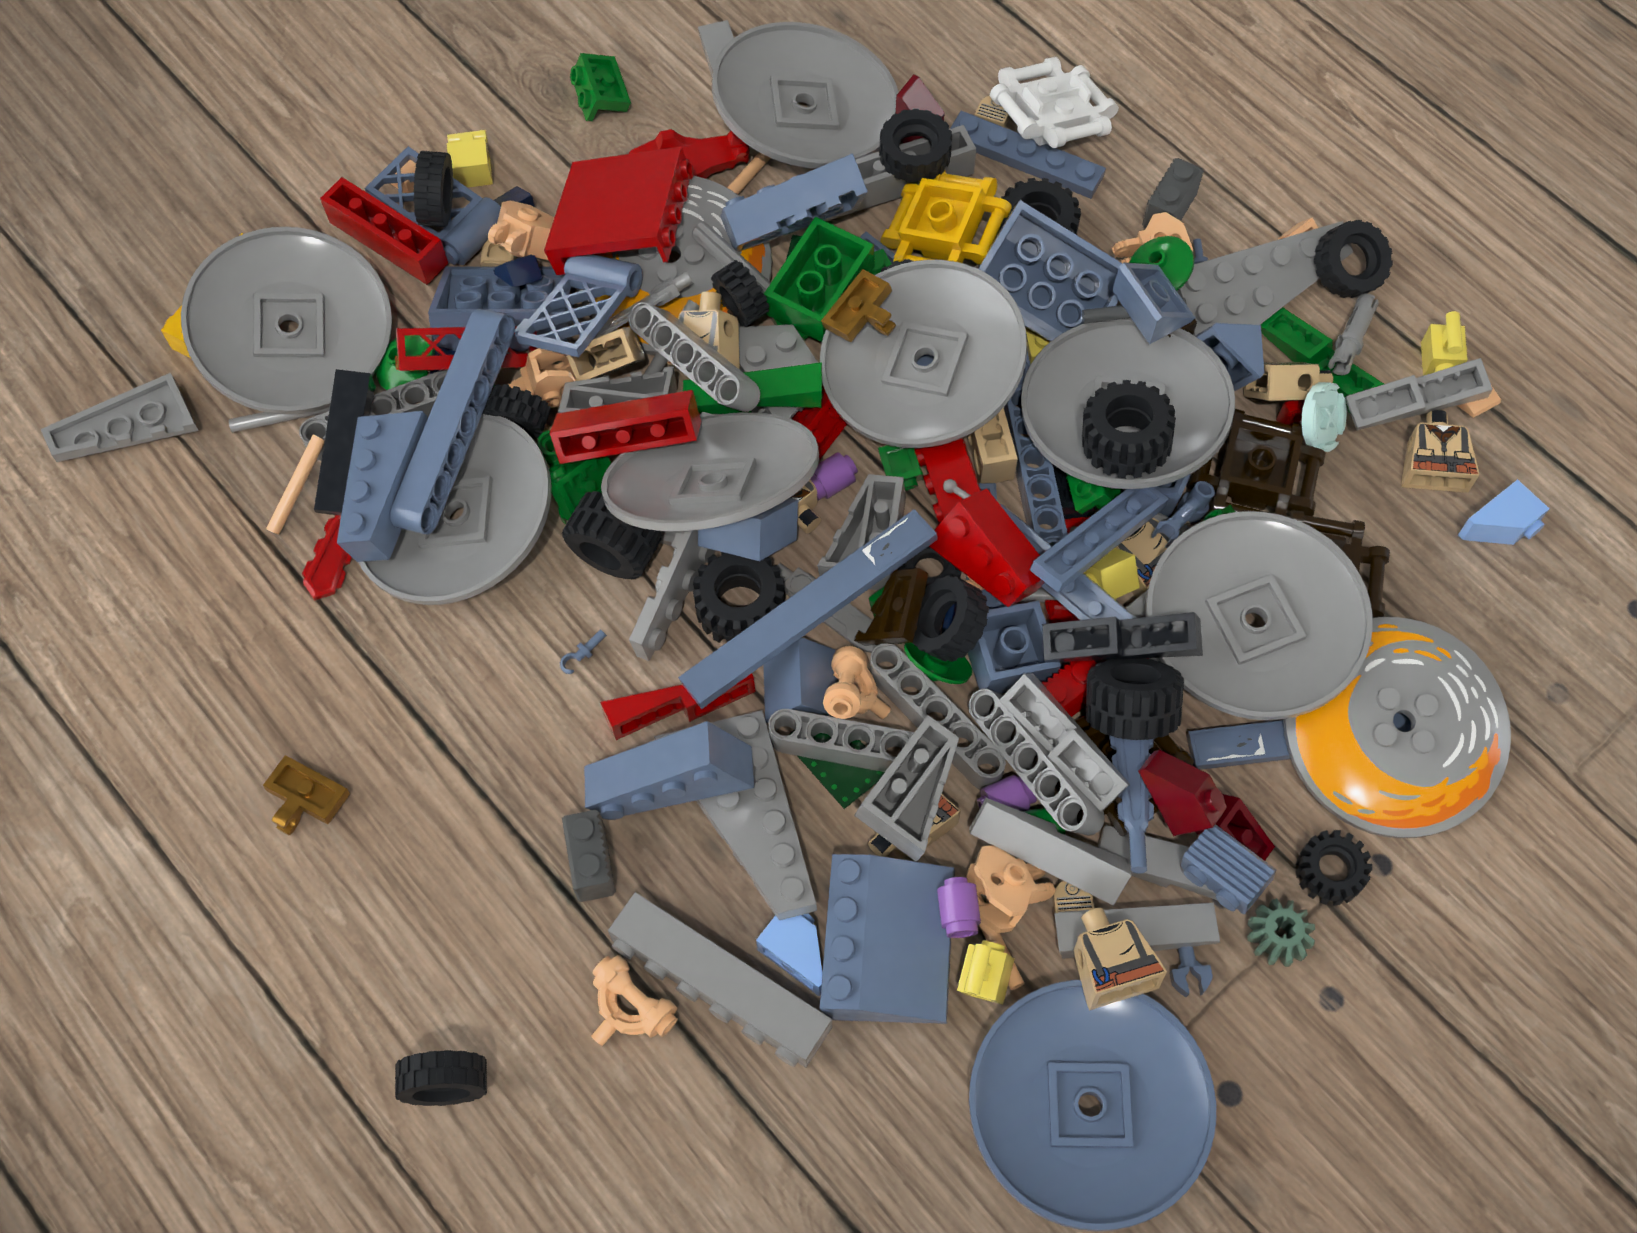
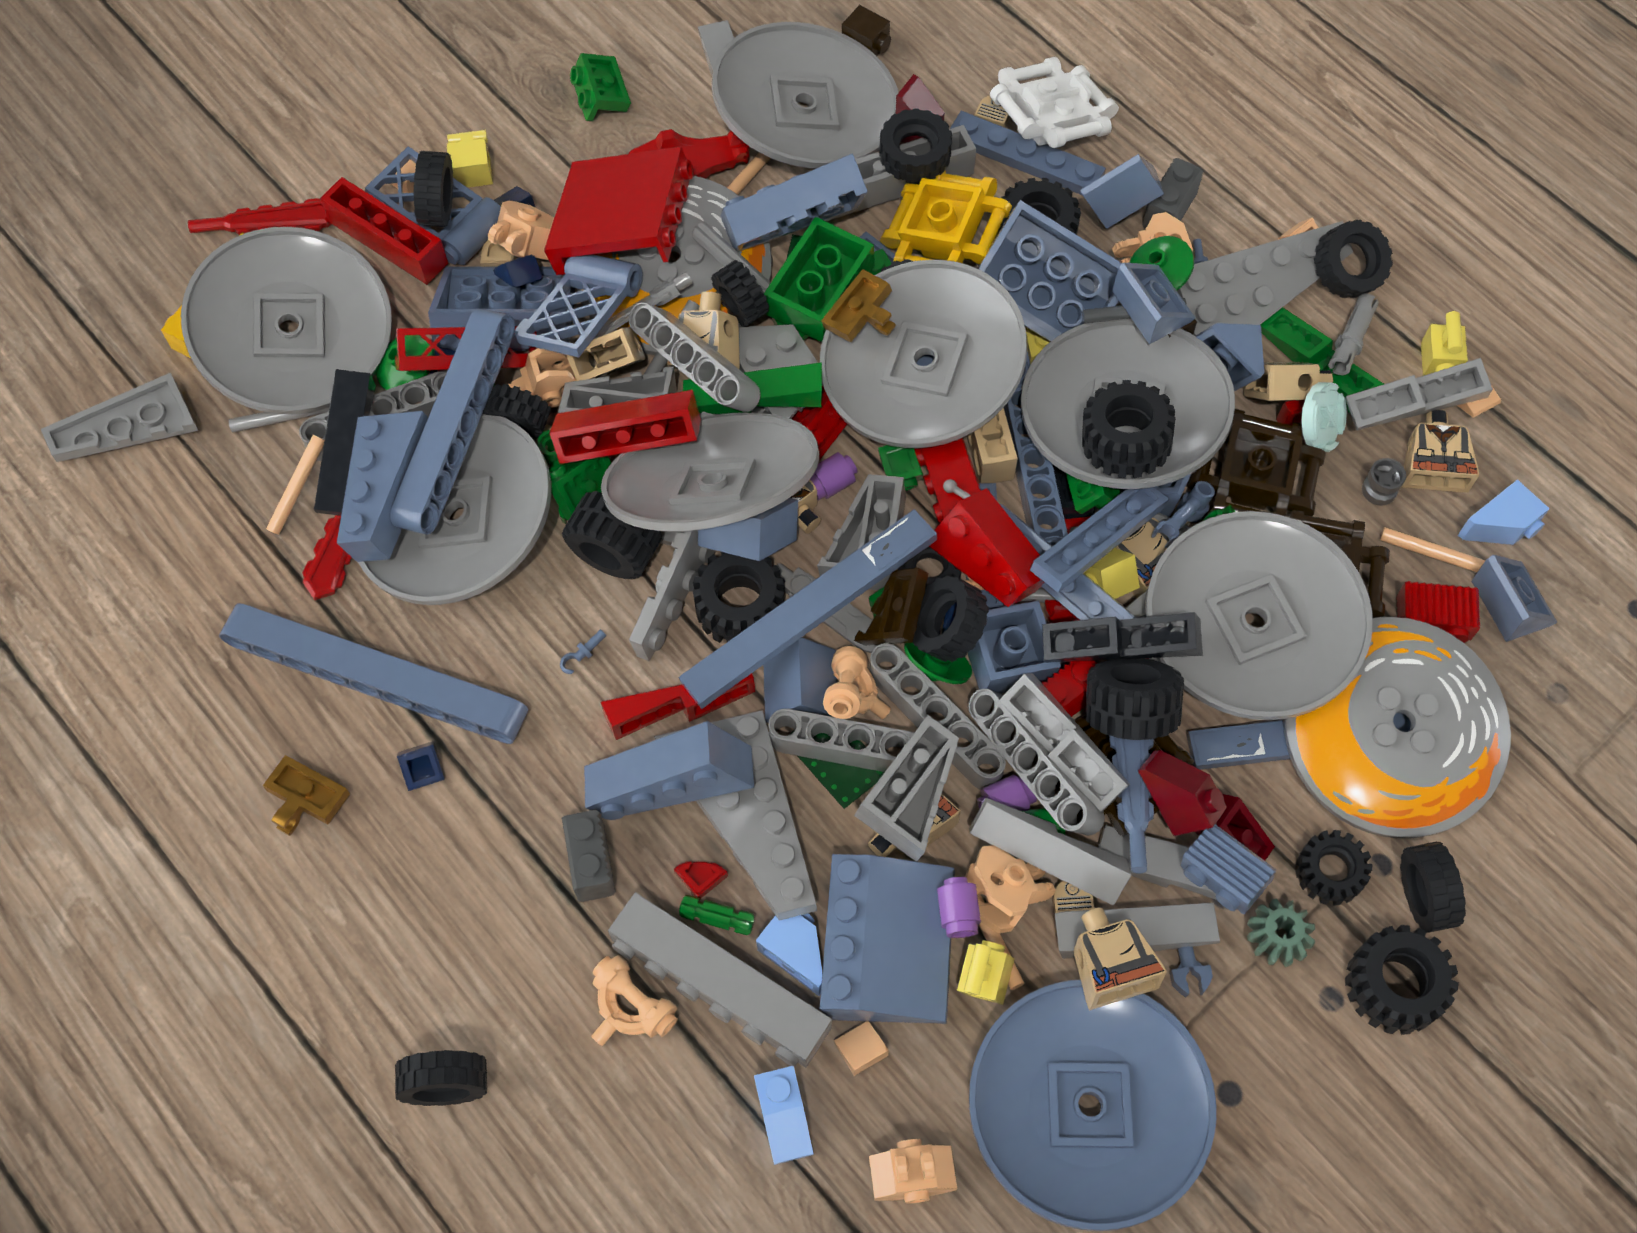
none -> red sword [188,198,331,235]
none -> sand blue beam [219,603,528,744]
none -> dark blue slope [397,741,445,791]
none -> red tile [674,861,728,899]
none -> green axle [679,895,755,935]
none -> light blue slope [754,1066,814,1165]
none -> light nougat slope [834,1021,889,1076]
none -> dark brown brick [842,4,891,56]
none -> light nougat hinge [869,1139,957,1204]
none -> sand blue slope [1080,154,1164,229]
none -> black tyre [1345,925,1459,1035]
none -> flat silver wheel [1362,458,1406,506]
none -> light nougat bar [1380,527,1486,572]
none -> red brick [1396,581,1480,643]
none -> black tyre [1400,841,1466,933]
none -> sand blue slope [1471,555,1557,642]

